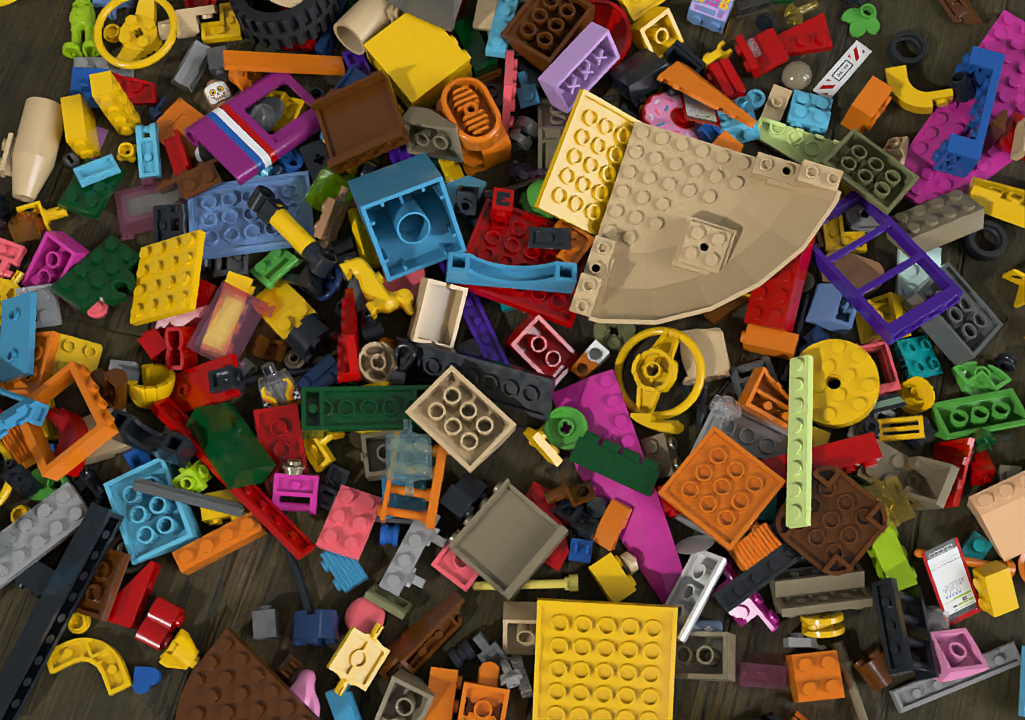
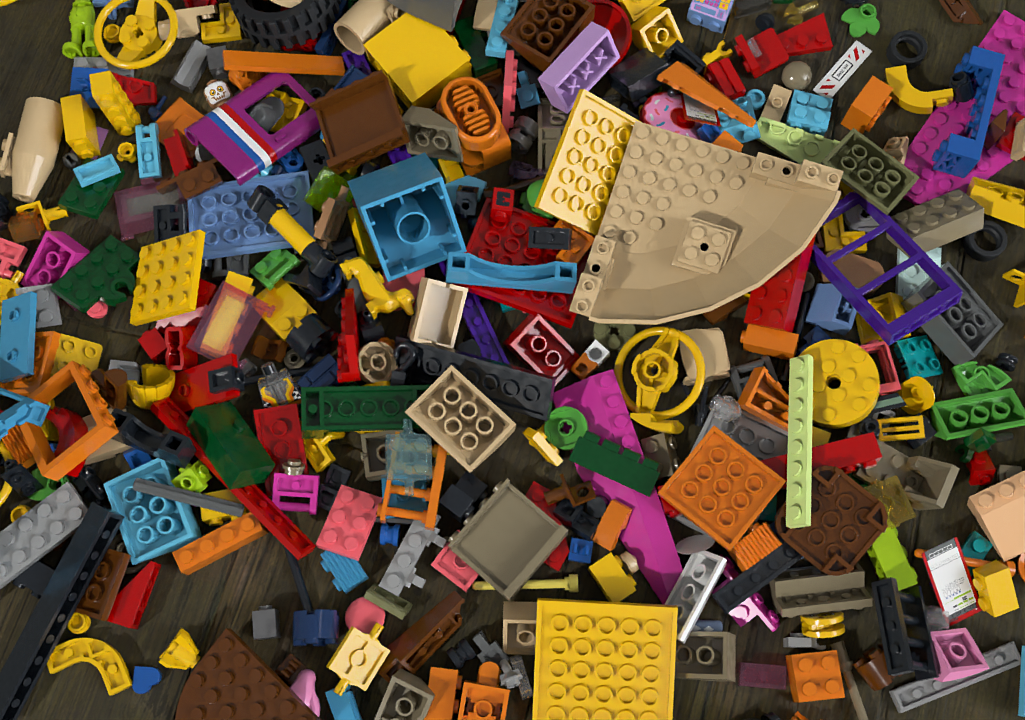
red brick [135,597,186,651] -> none
red wing [933,437,975,509] -> none

